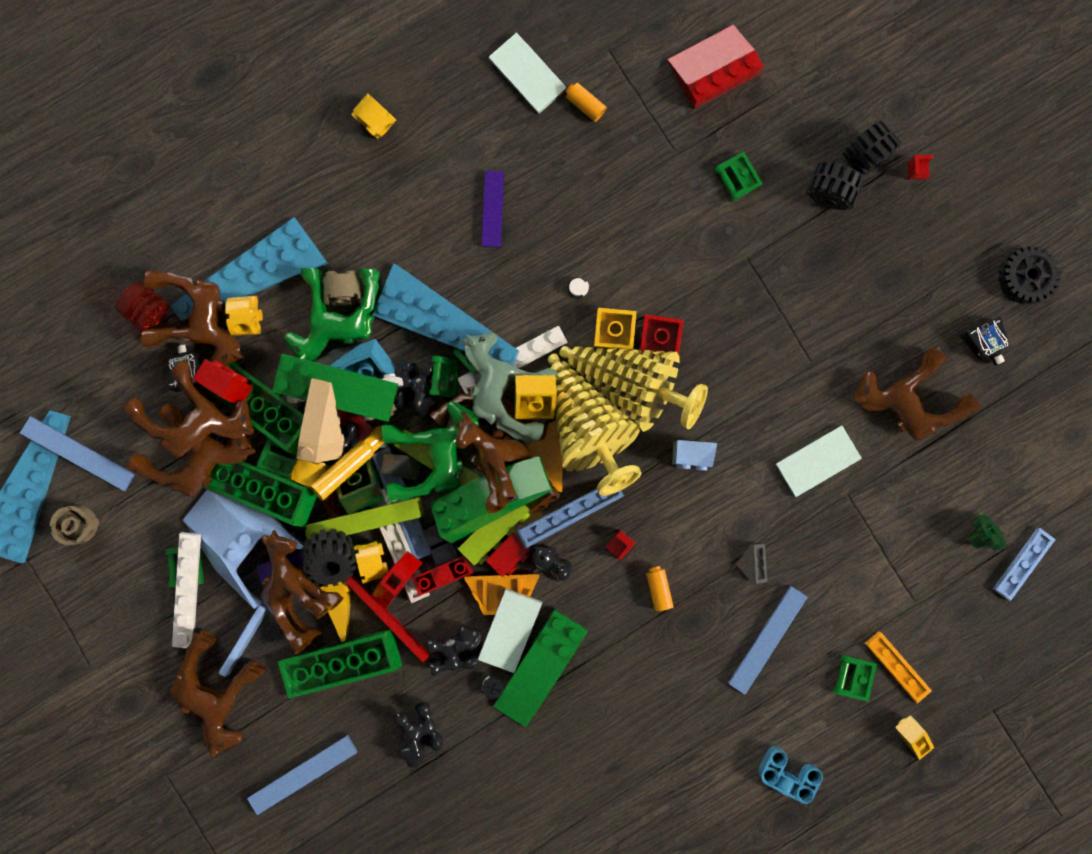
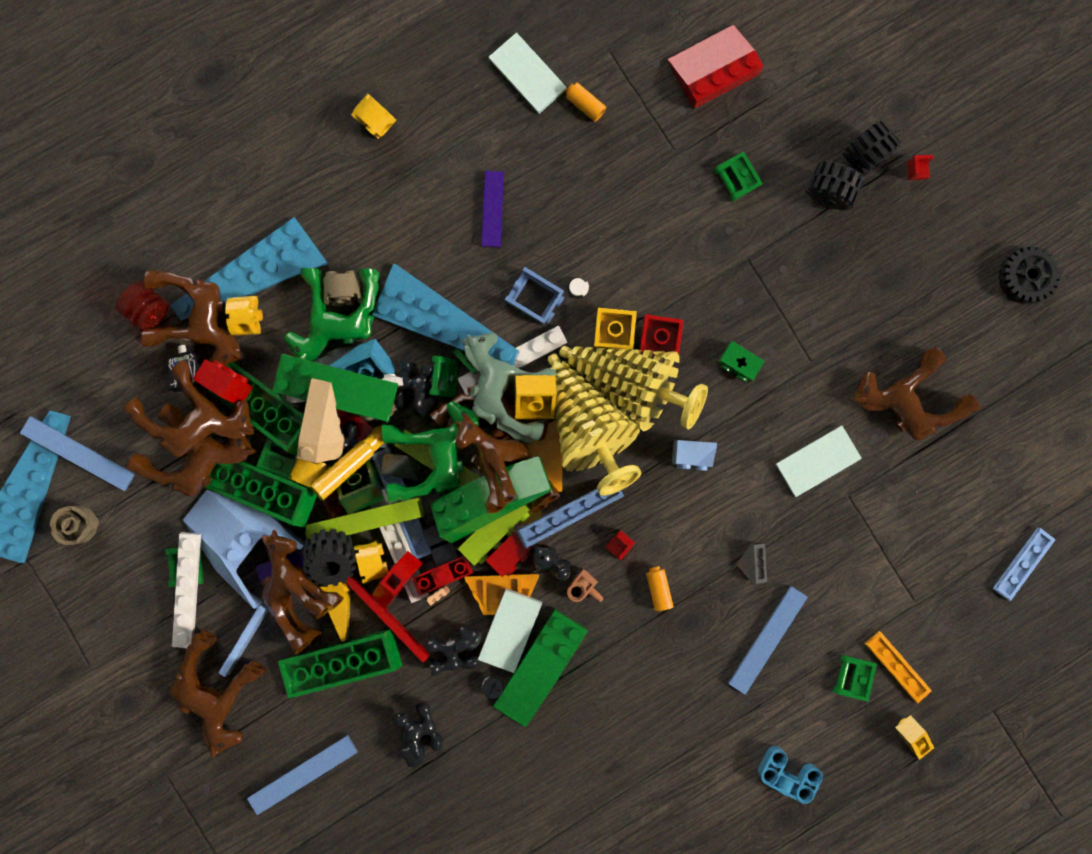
black torso [961,317,1010,366] -> none
dark green plant [968,514,1006,551] -> none
none -> light nougat tile [427,585,450,606]
none -> medium blue window [505,267,565,326]
none -> nougat piece [567,568,603,602]
none -> green brick [717,341,765,383]

